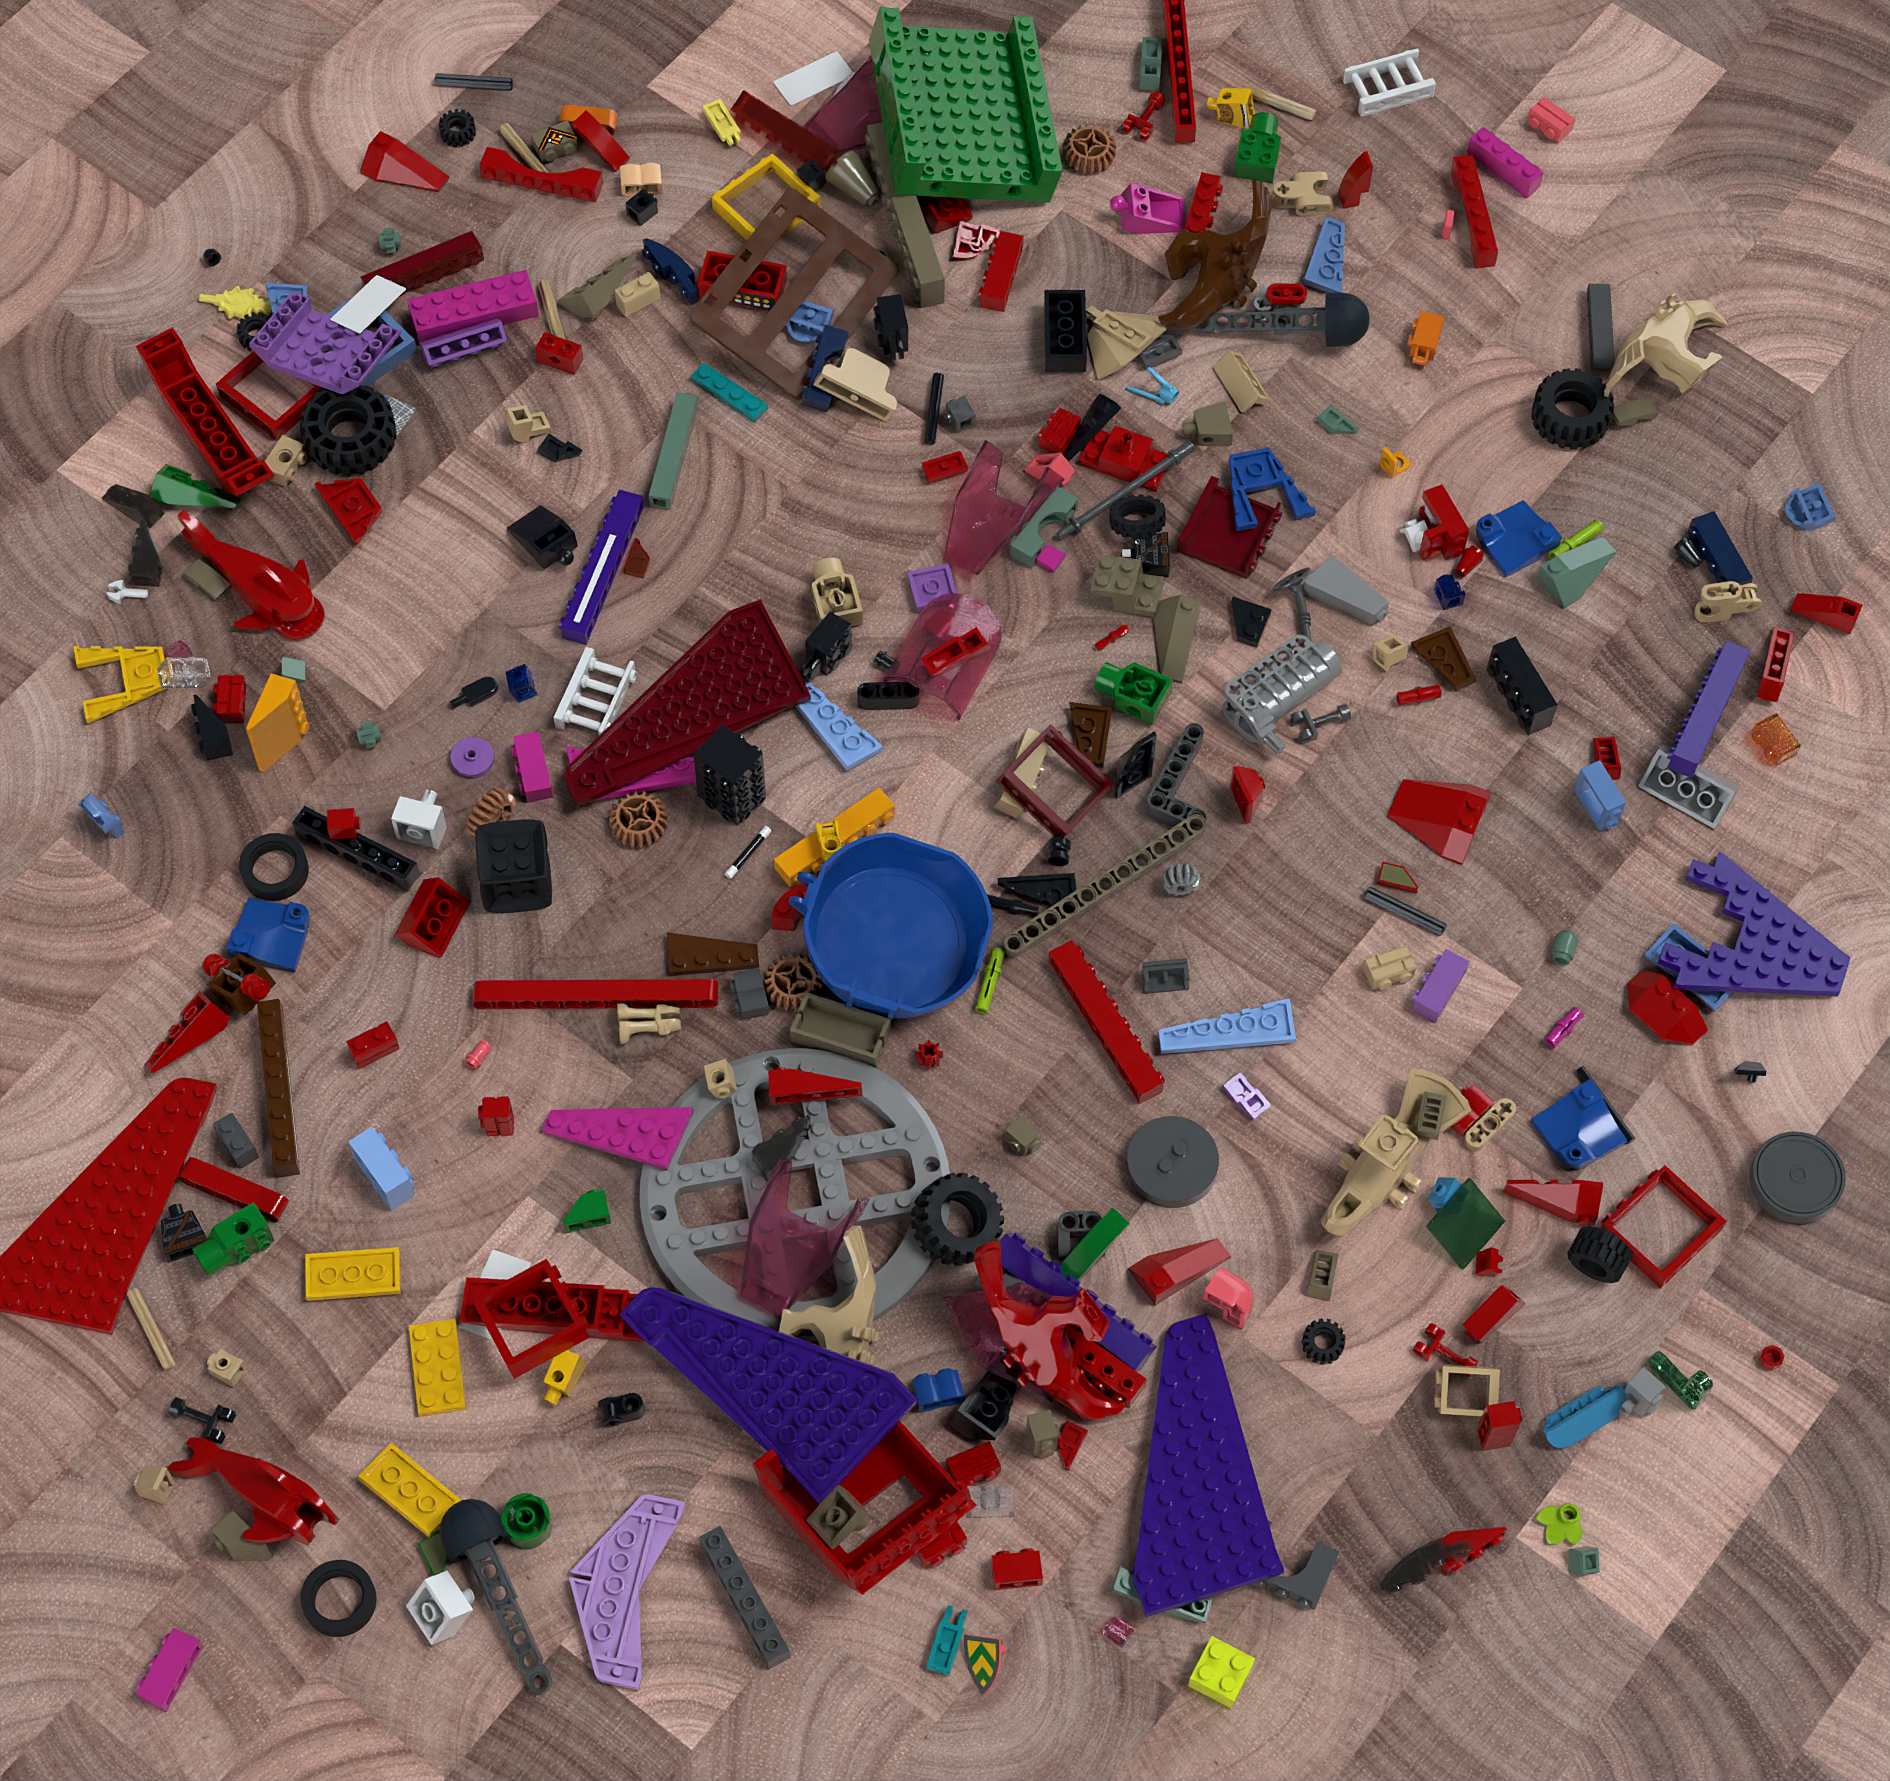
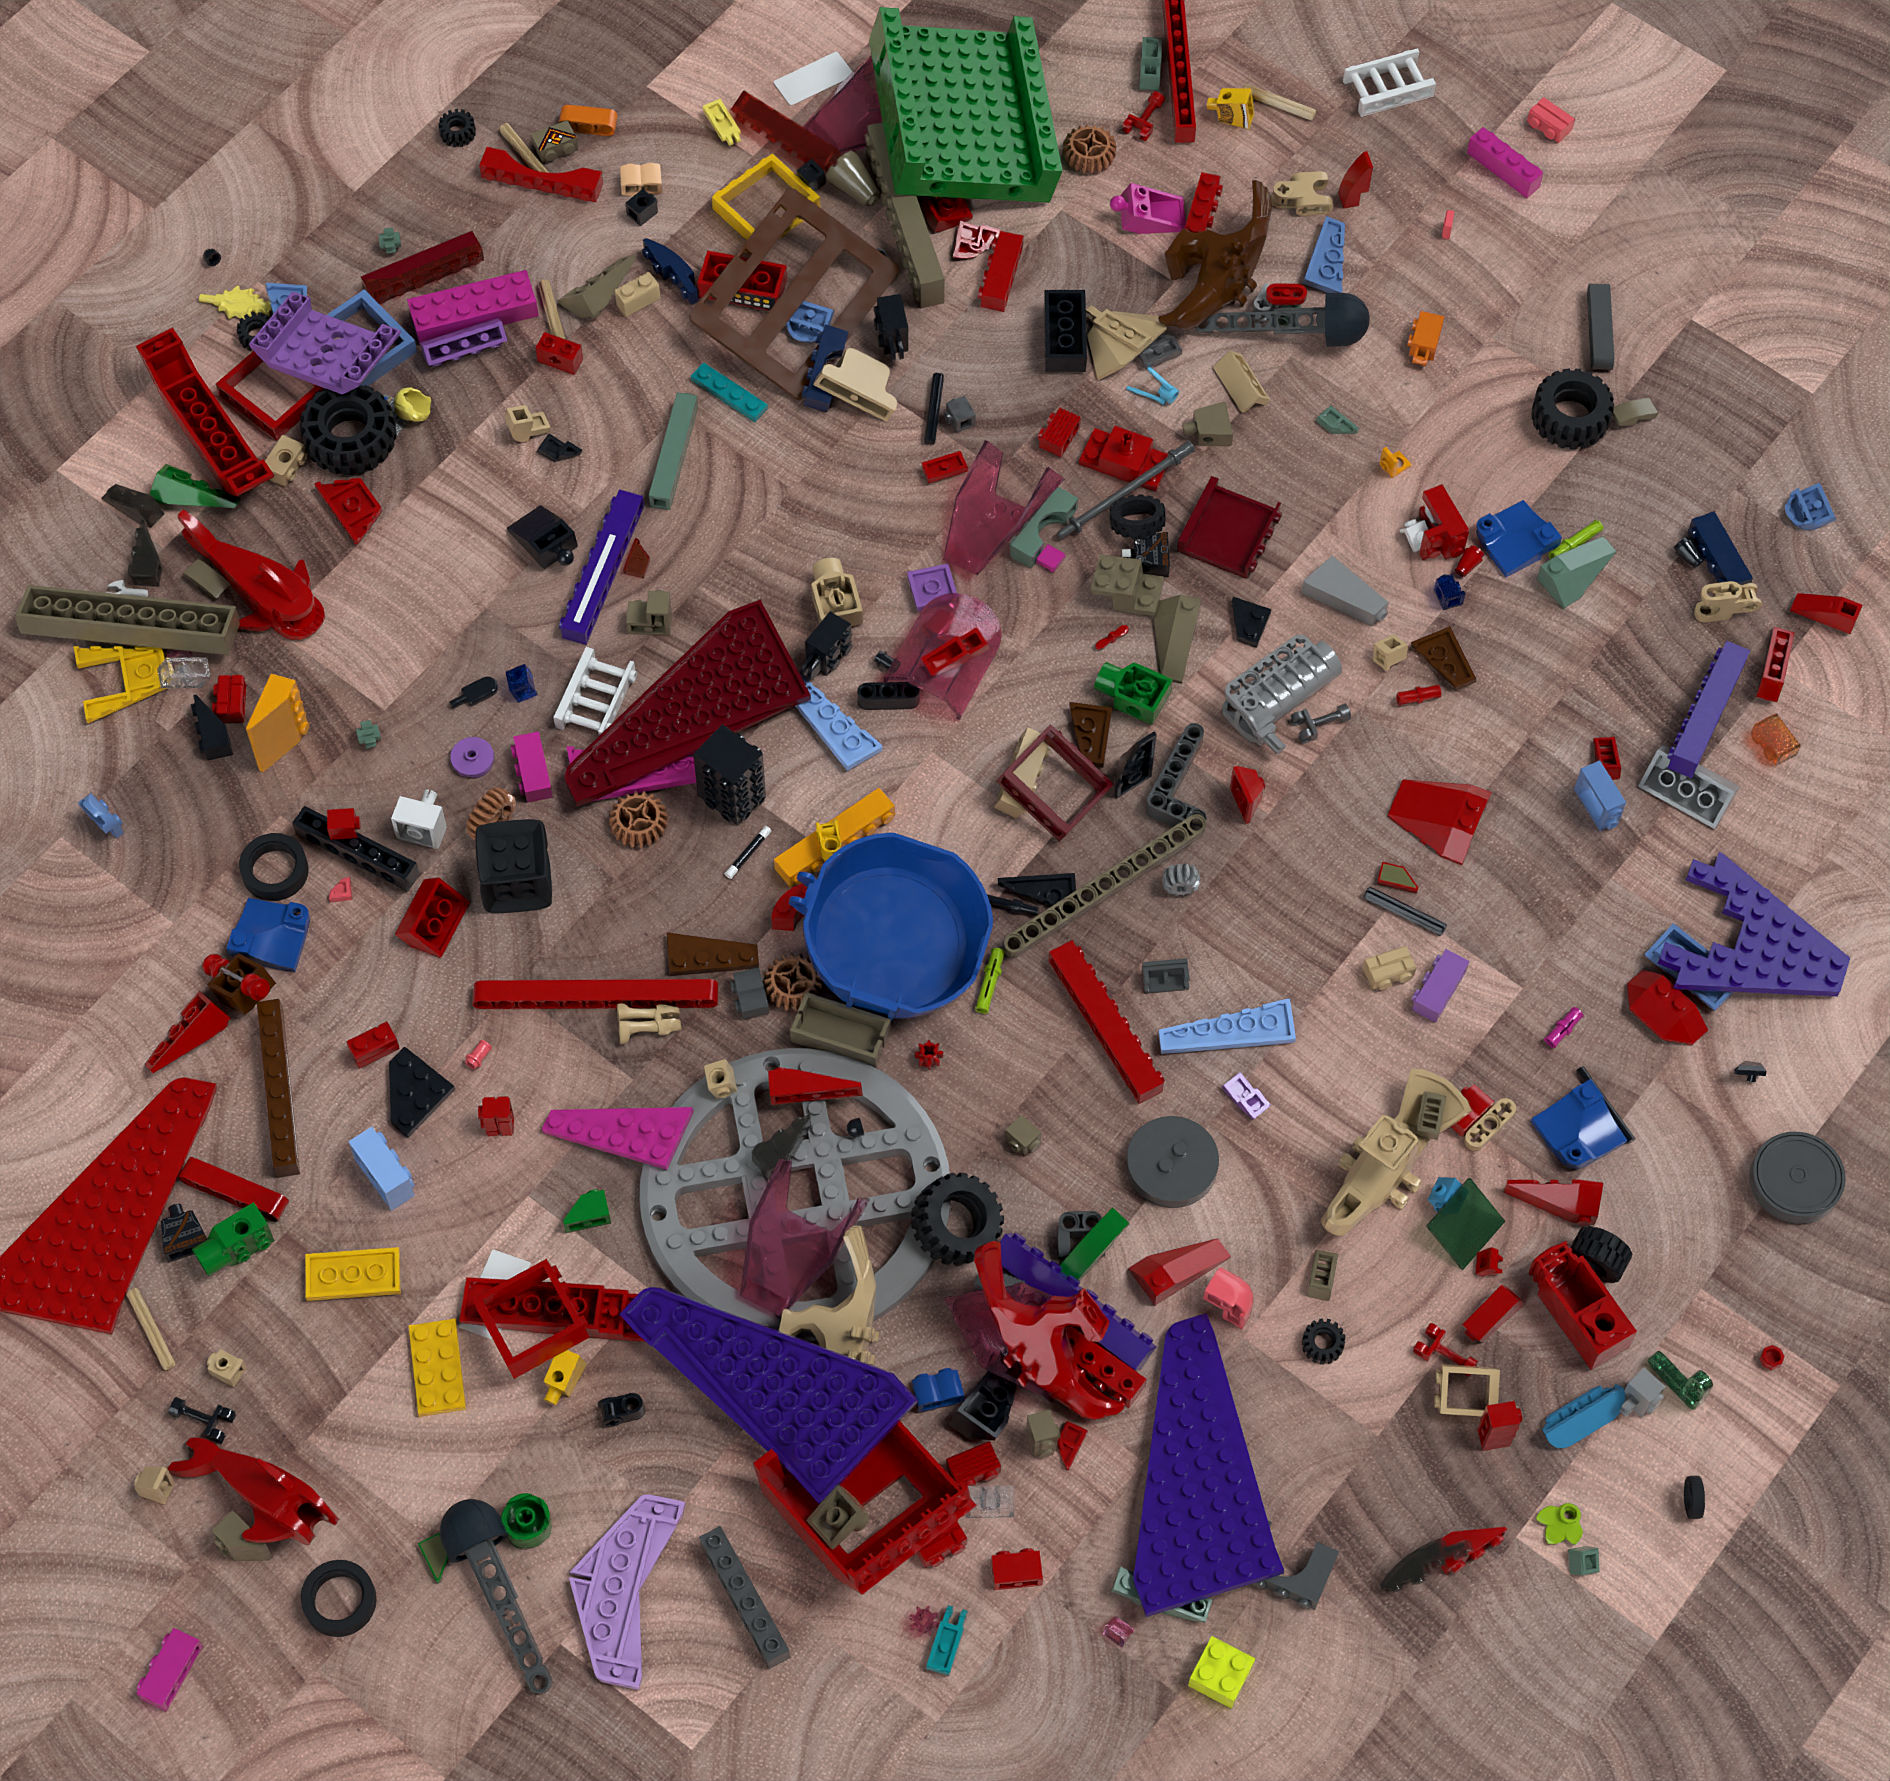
dark grey brick [213,1113,259,1168] -> none
sand green slope [282,657,306,682] -> none
white sticker [330,275,406,333] -> none
yellow plate [358,1443,462,1538] -> none
red wedge [360,131,449,192] -> none
white brick [406,1571,475,1645] -> none
black axle [435,73,513,90] -> none
red slope [572,110,630,172] -> none
shield [964,1634,1006,1694] -> none
coral slope [1024,453,1075,487] -> none
black wheel [1047,837,1071,866] -> none
black wing [1064,393,1121,460] -> none
blue wing [1228,447,1316,531] -> none
green brick [1233,112,1281,184] -> none
dark grey dish [1272,567,1311,646] -> none
red arch [1451,155,1498,269] -> none
black brick [1487,636,1558,735] -> none
sand green brick [1551,930,1578,965] -> none
red window [1601,1165,1727,1289] -> none
tan animal [1604,293,1727,397] -> none
none -> dark tan brick [15,585,240,655]
none -> coral tile [329,877,352,902]
none -> black plate [389,1046,455,1138]
none -> light yellow hair [393,387,431,422]
none -> dark tan brick [626,590,672,636]
none -> black hinge [847,1117,864,1137]
none -> clear pink gear [909,1606,939,1637]
none -> red piece [1528,1241,1637,1370]
none -> black tyre [1684,1476,1705,1519]

